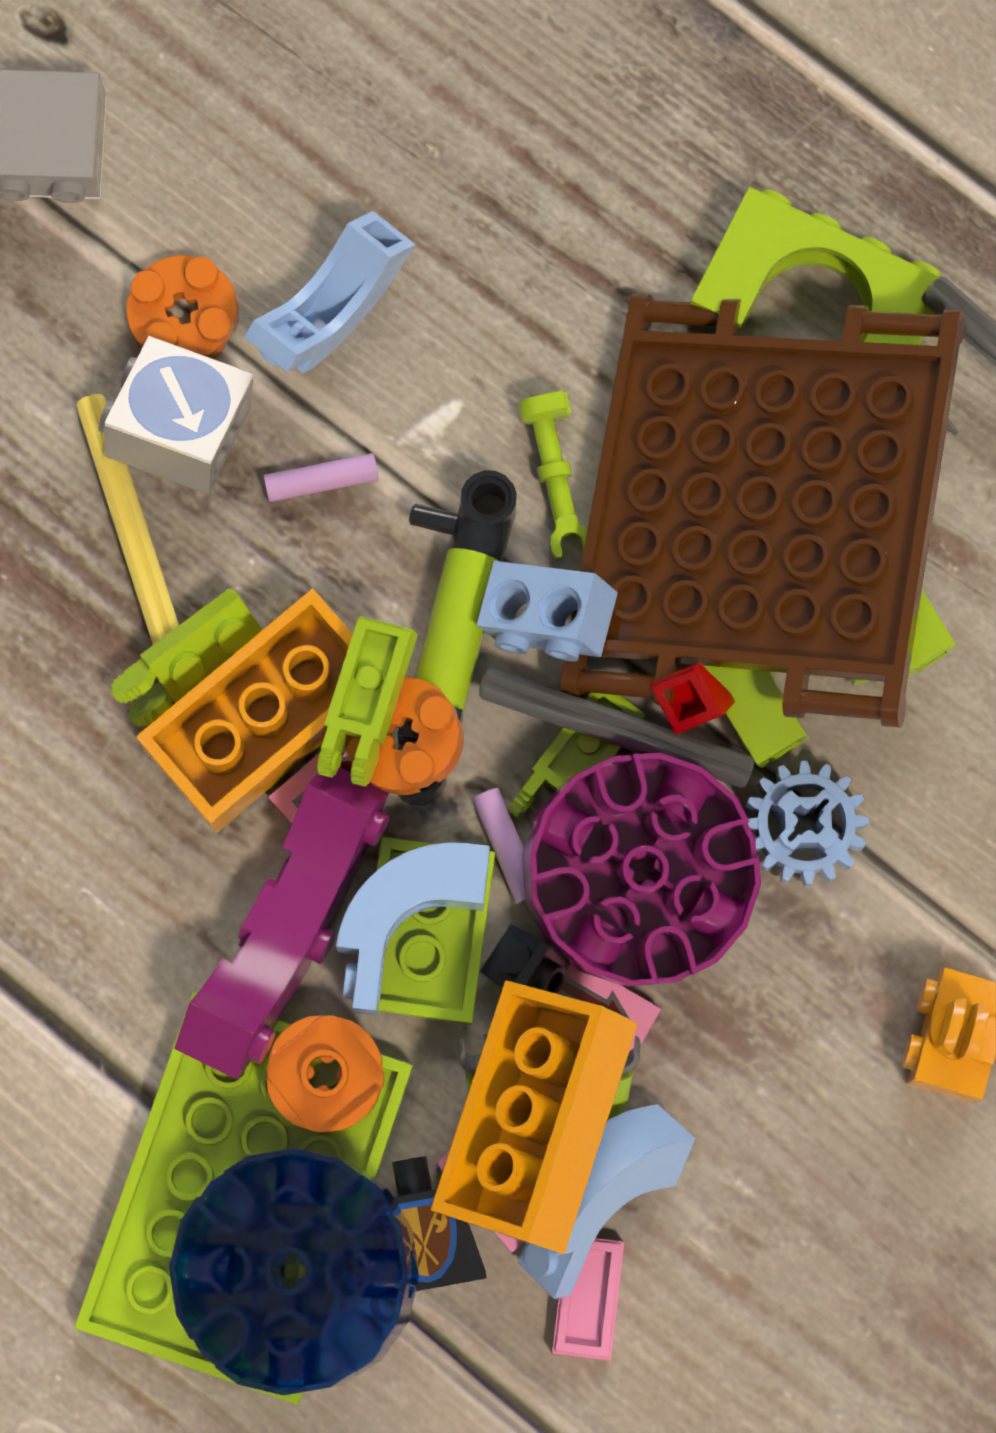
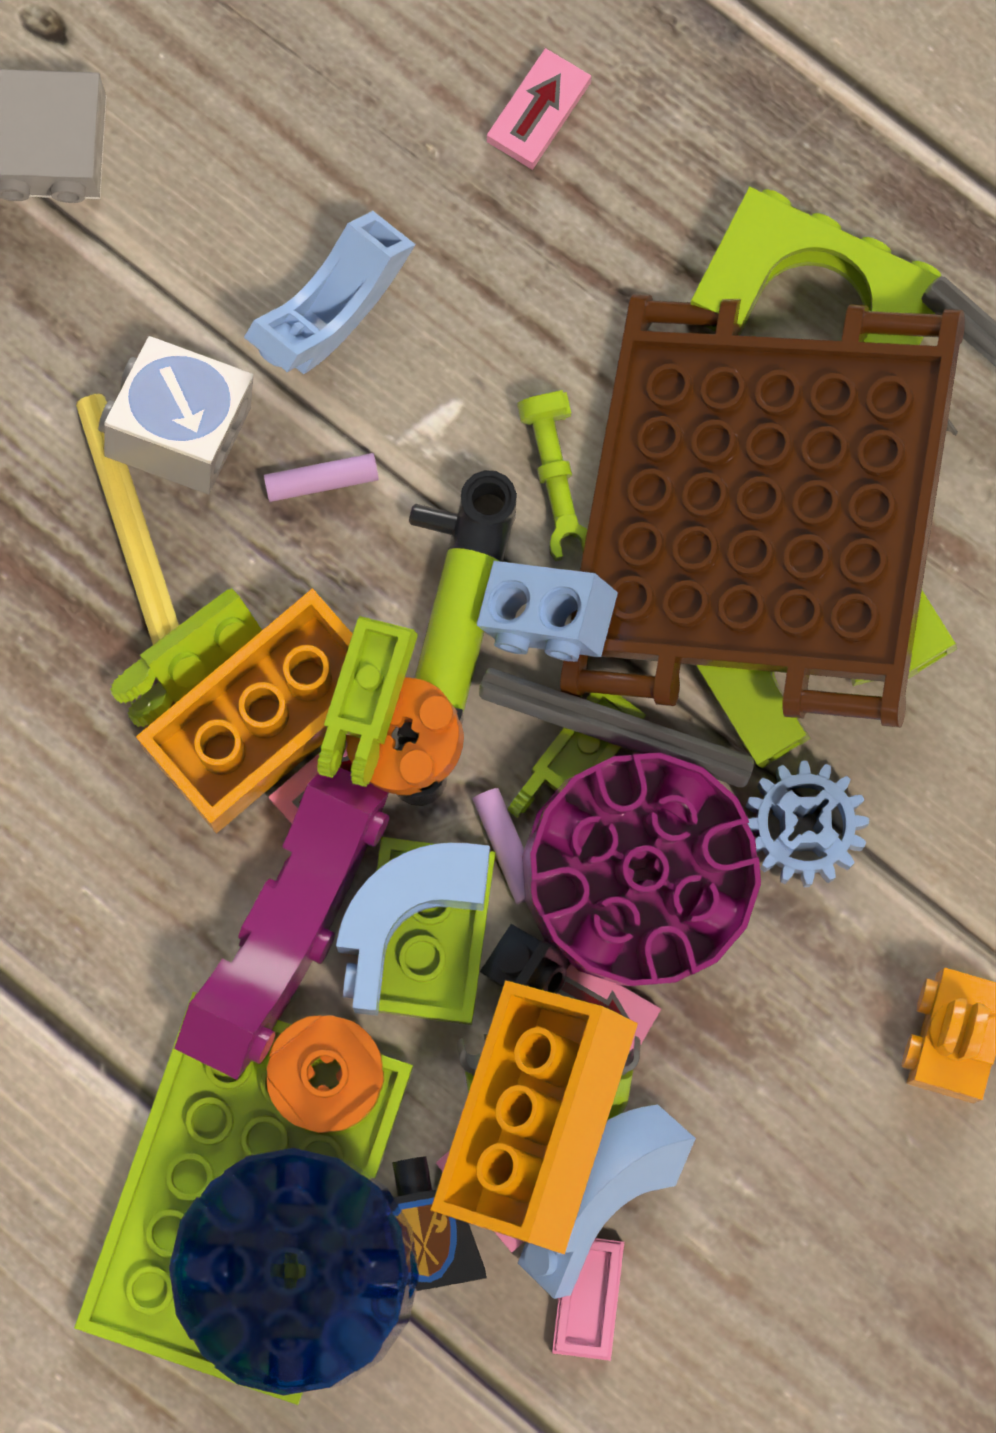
orange plate [126,255,239,359] -> none
red slope [649,662,735,735] -> none
none -> bright pink tile [487,48,591,170]

